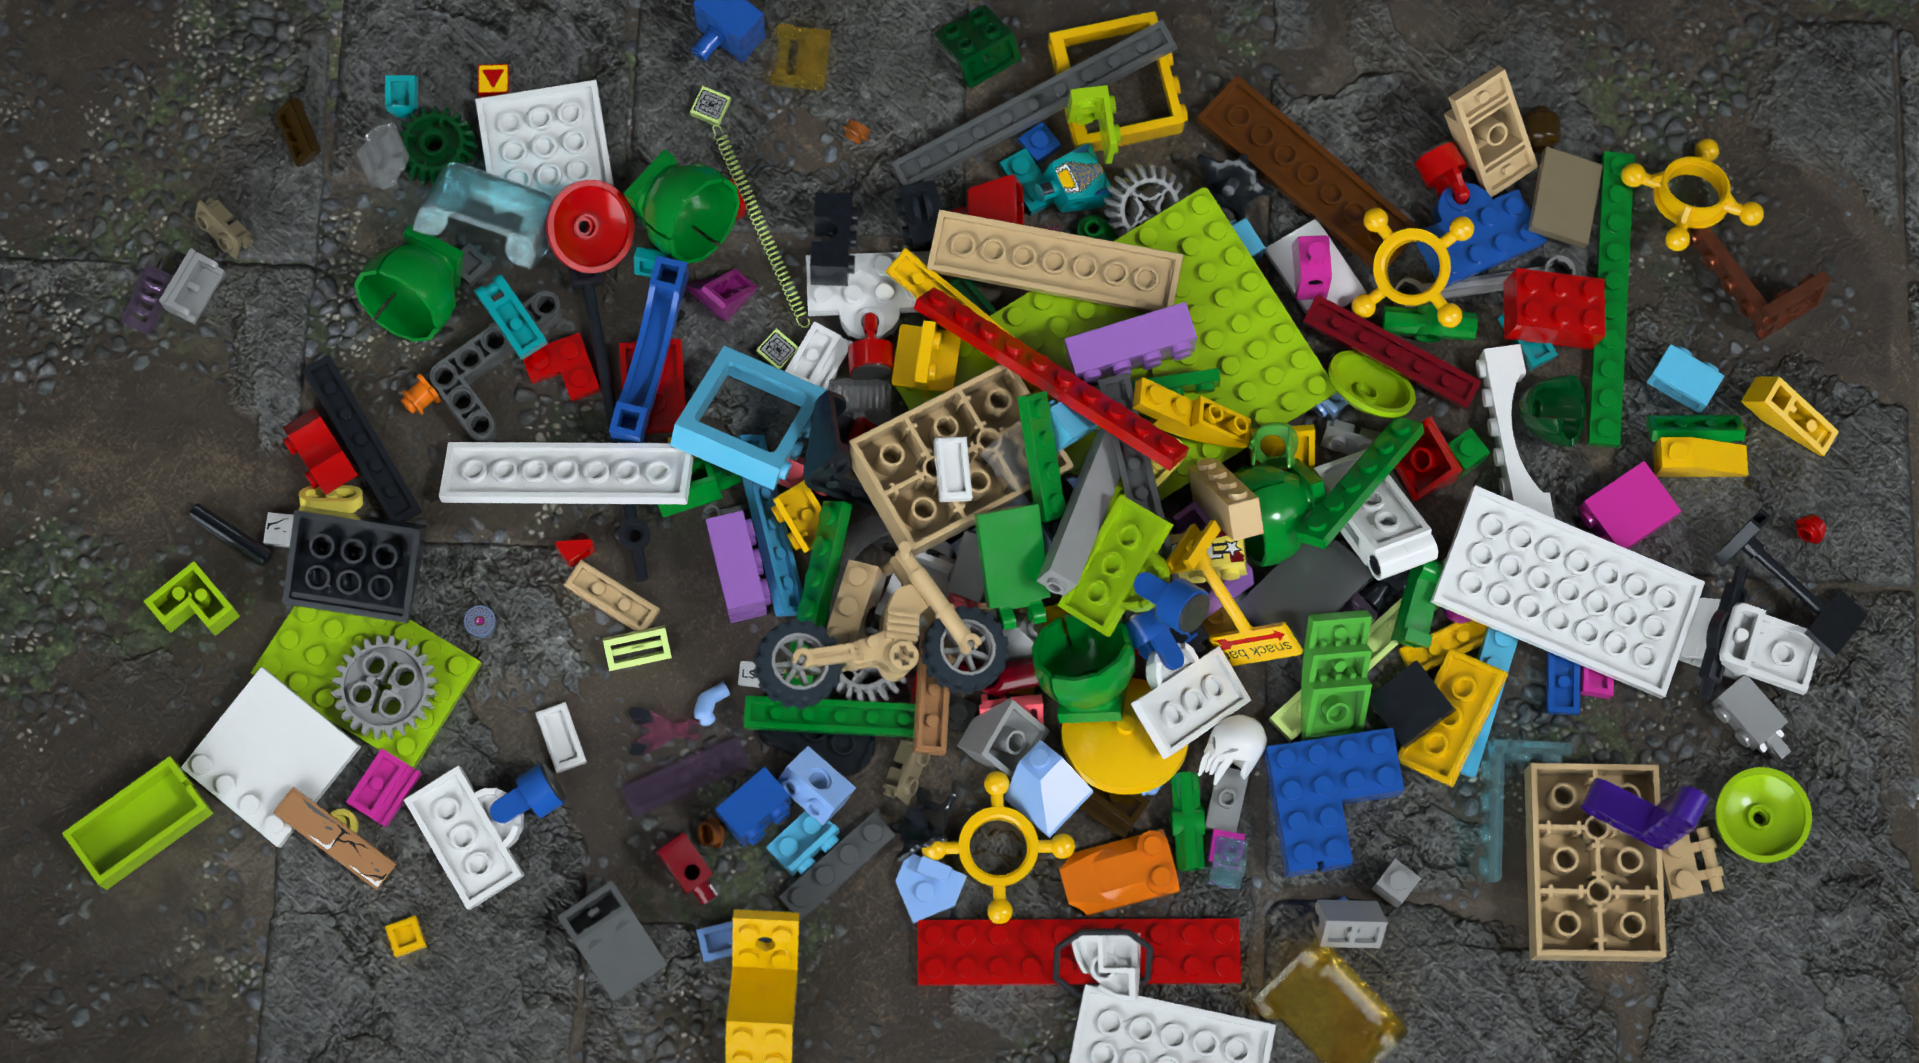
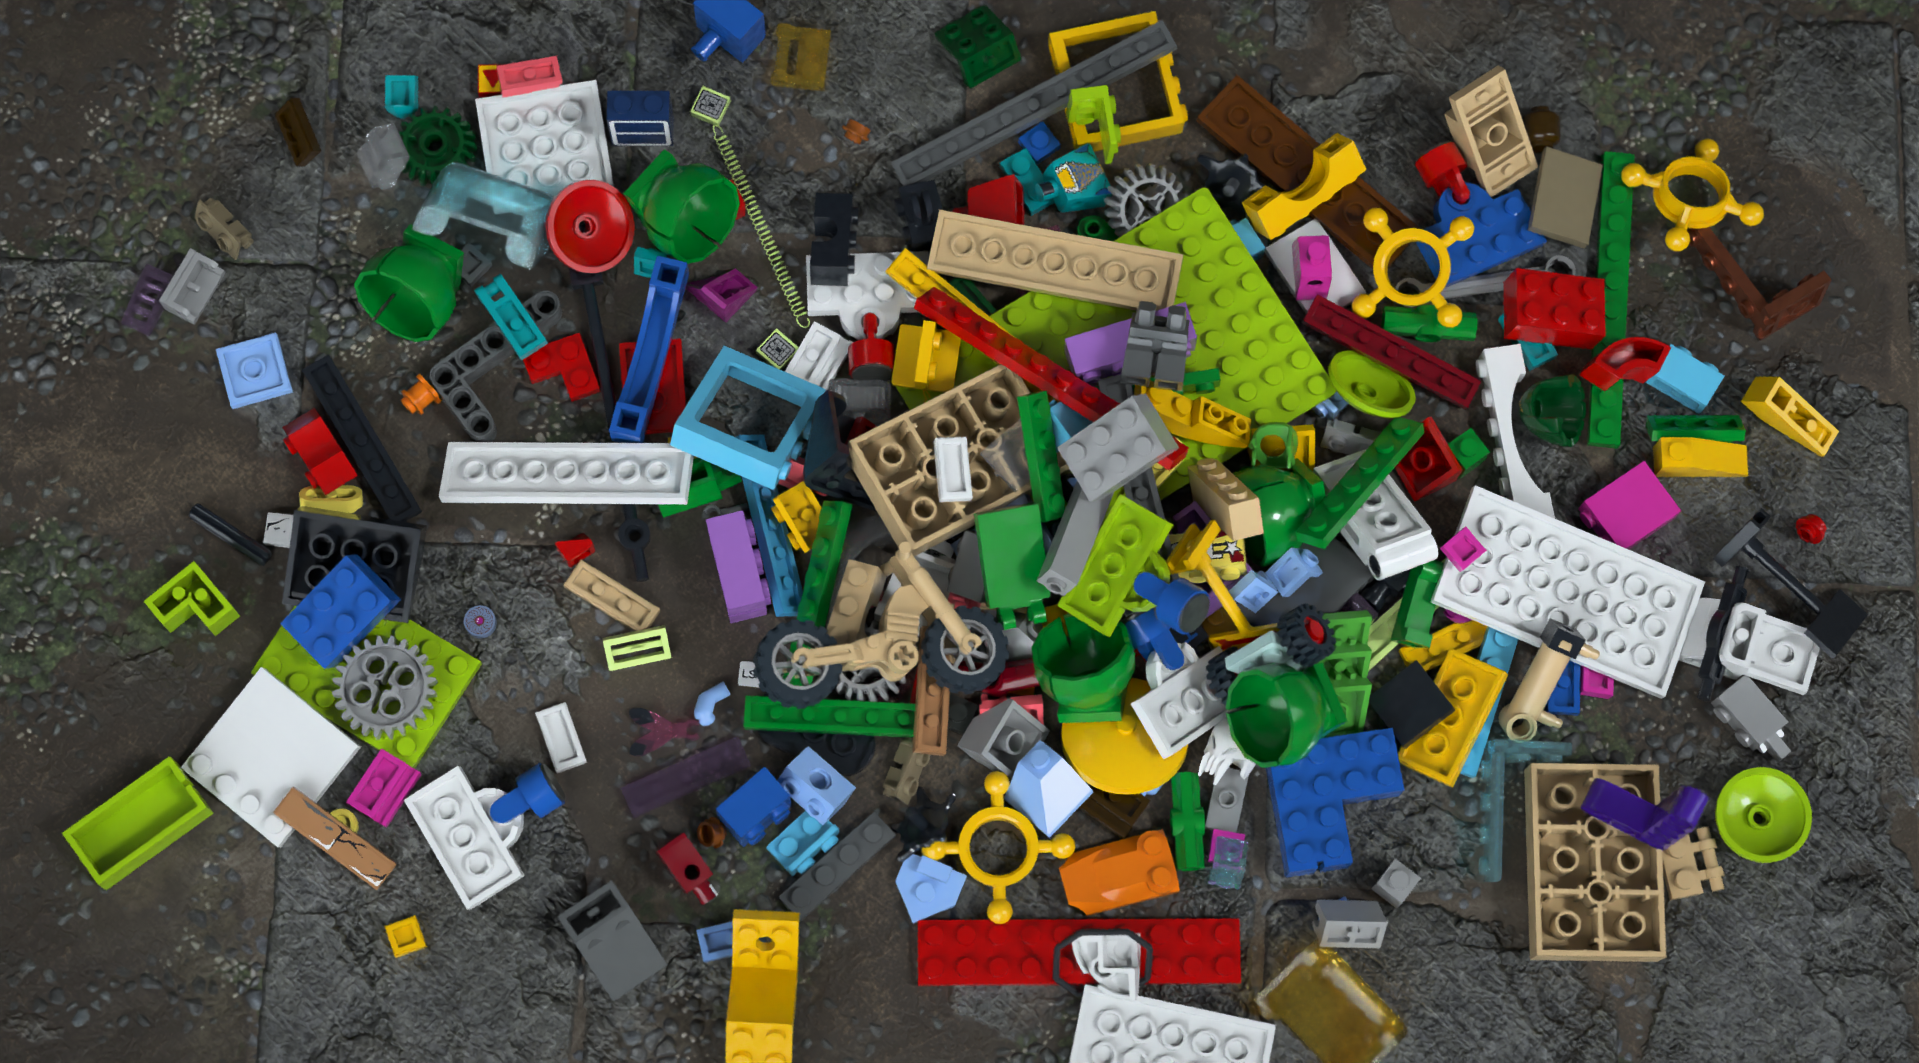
none -> light blue tile [216,332,293,409]
none -> blue brick [280,555,401,669]
none -> coral plate [496,56,563,98]
none -> dark blue brick [607,91,674,146]
none -> light grey brick [1057,393,1179,502]
none -> dark grey hips [1121,301,1190,391]
none -> black plate [1206,603,1336,709]
none -> green plate [1225,662,1348,768]
none -> light blue bracket [1229,570,1278,613]
none -> yellow arch [1242,133,1367,240]
none -> light blue bracket [1265,548,1323,597]
none -> dark pink plate [1440,527,1486,572]
none -> tan piece [1498,618,1600,743]
none -> red brick [1579,337,1671,391]

